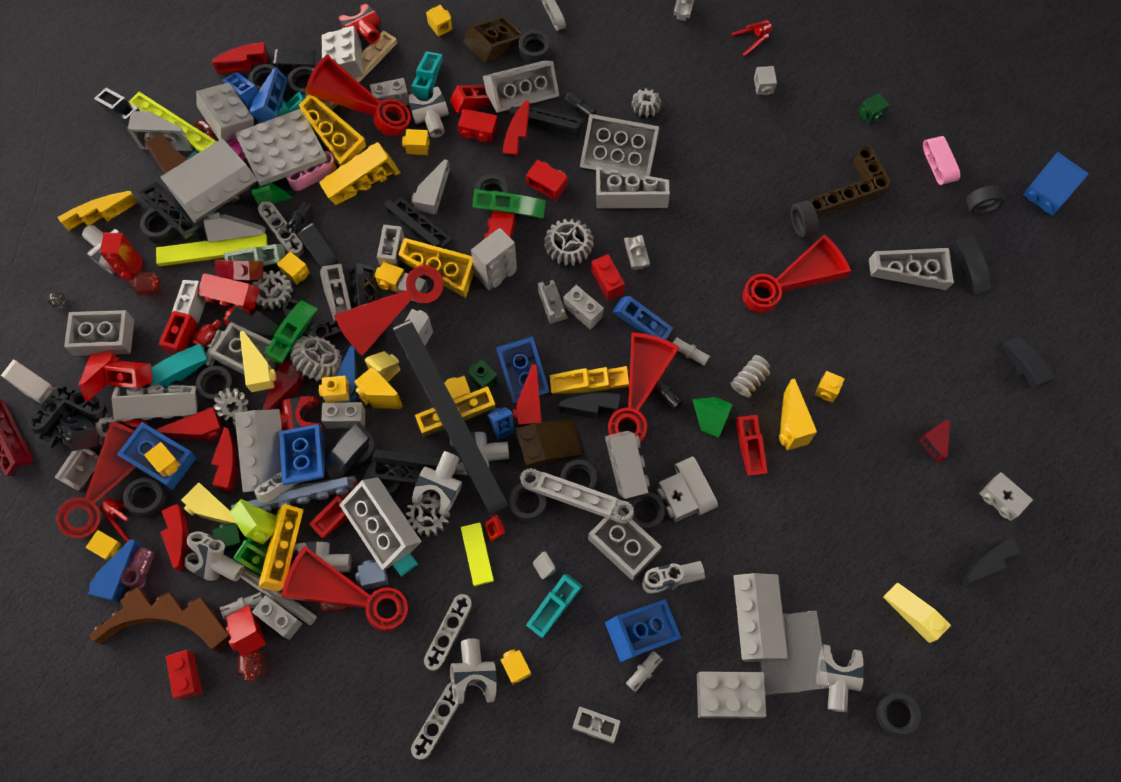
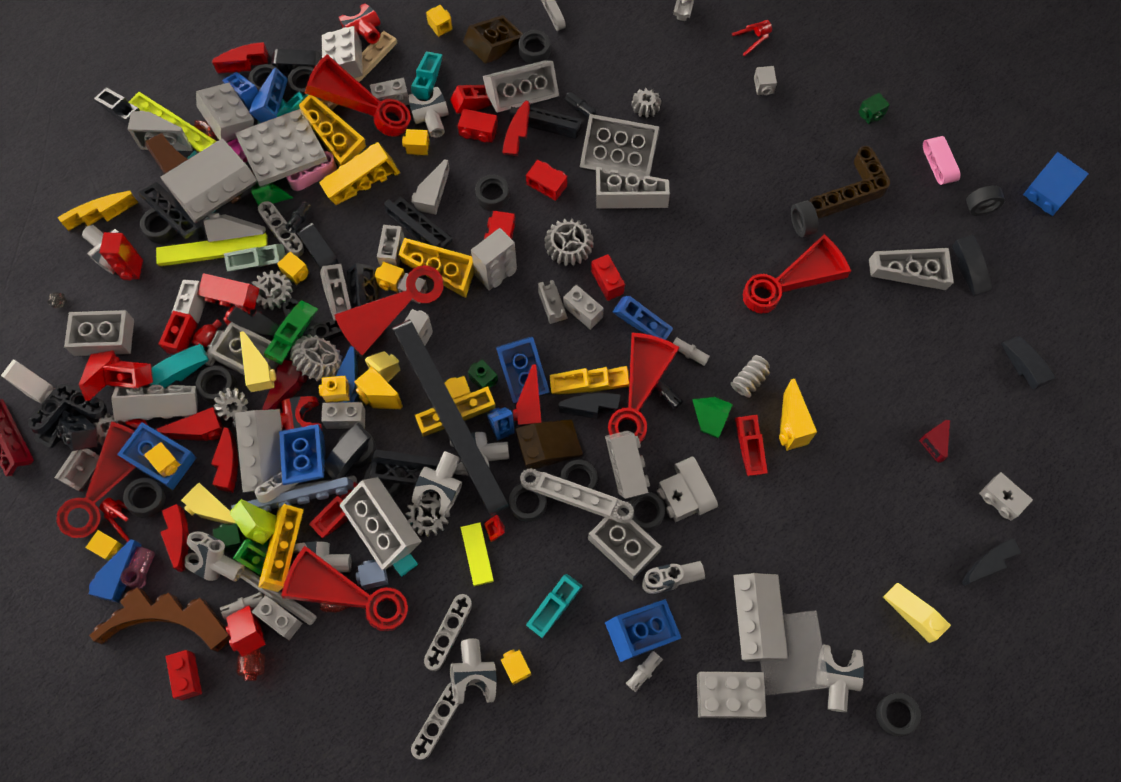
clear red head [131,271,161,296] -> none
dark red slope [215,260,263,280] -> none
green slope [472,189,546,219] -> none
light grey slope [533,551,556,579] -> none
light grey brick [572,706,620,744] -> none
light grey hips [624,235,650,270] -> none
yellow brick [815,371,845,403] -> none

